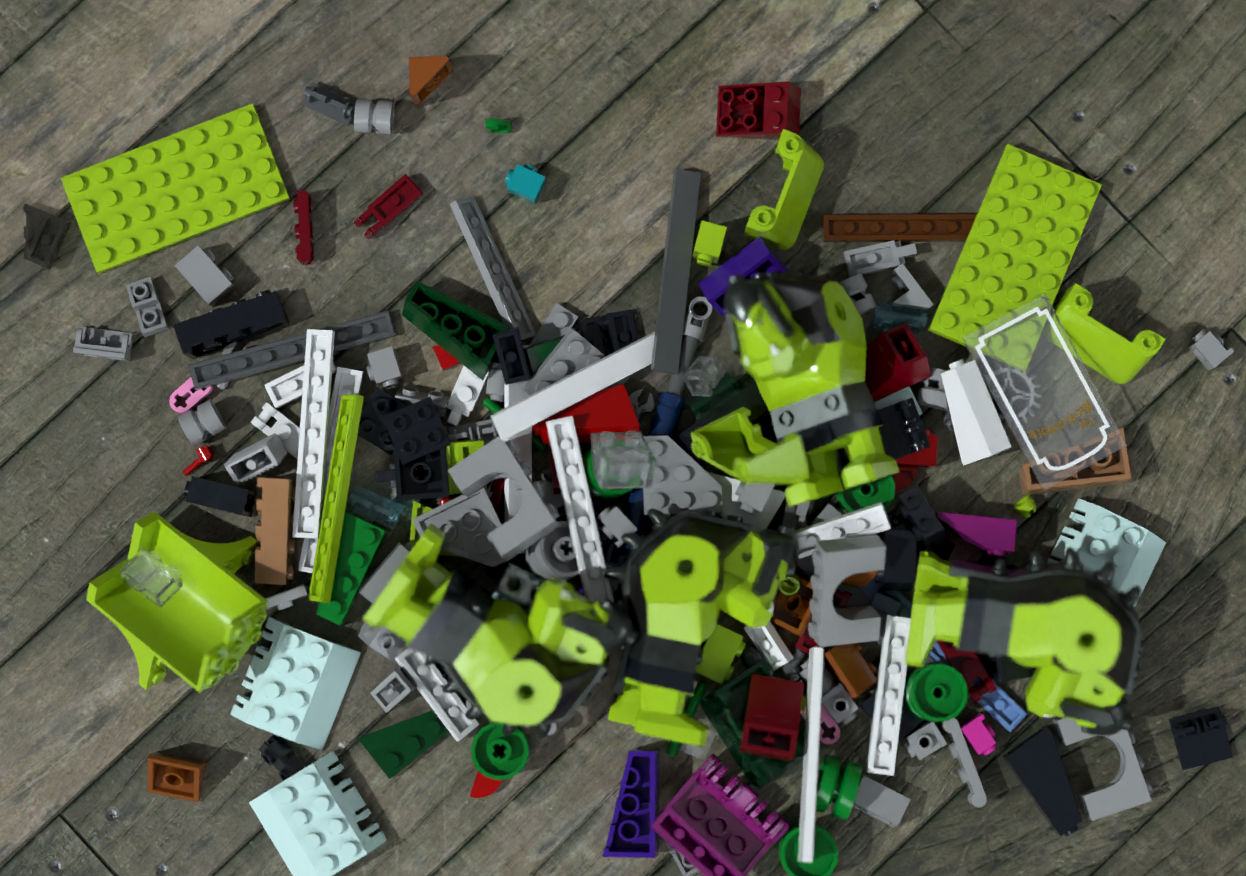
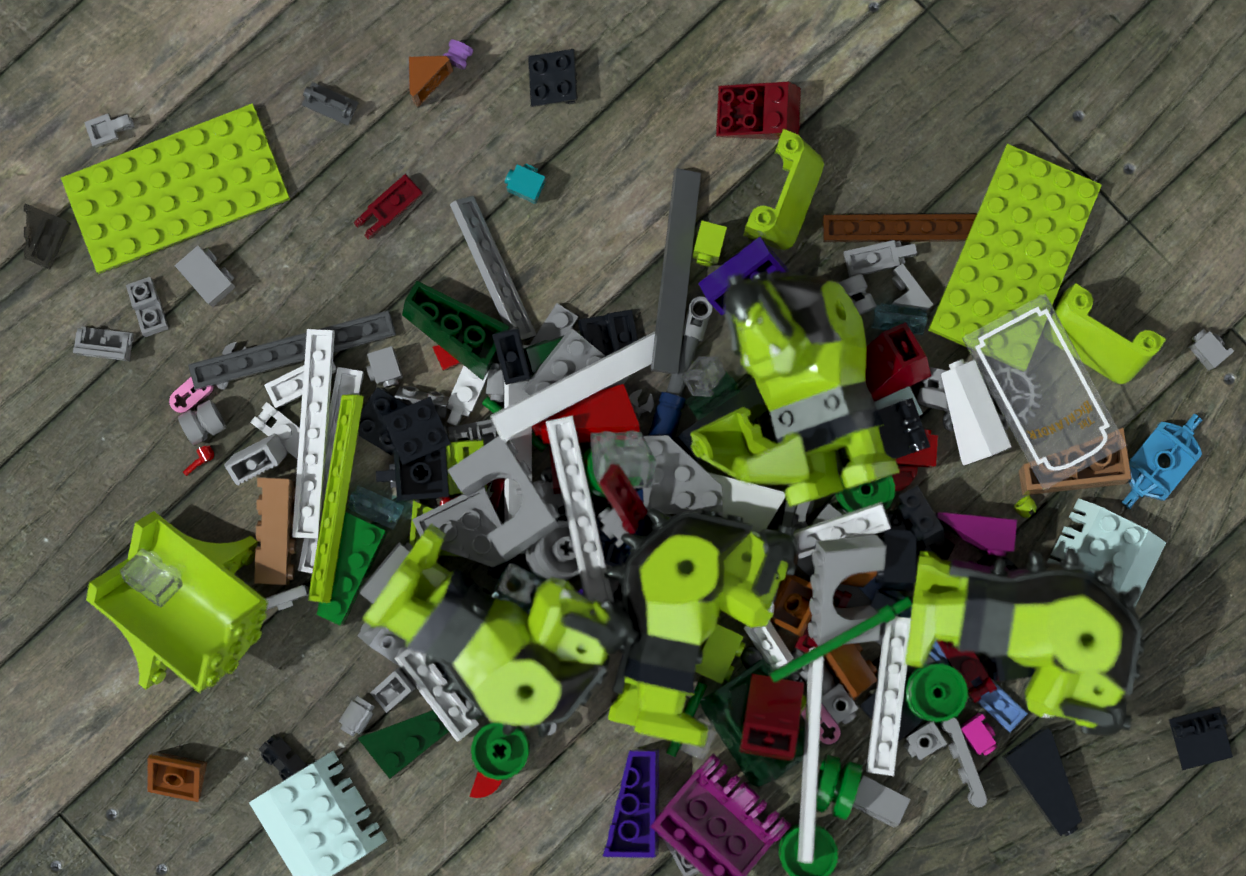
black wedge [173,290,289,359] -> none
black slope [184,476,257,517] -> none
light aqua slope [230,617,361,750] -> none
dark red hinge [293,190,314,265] -> none
light grey wheel [354,99,394,135] -> none
green tile [485,118,513,133] -> none
light grey brick [735,481,775,515] -> none
lime hinge [779,573,800,595] -> none
light grey arch [1053,717,1153,821] -> none
none -> light grey plate [84,114,135,148]
none -> light grey brick [338,696,375,737]
none -> medium lavender wheel [443,39,474,69]
none -> black hinge [528,49,578,107]
none -> dark red plate [598,464,648,534]
none -> green bar [769,597,912,683]
none -> dark azure plate [1121,414,1202,509]

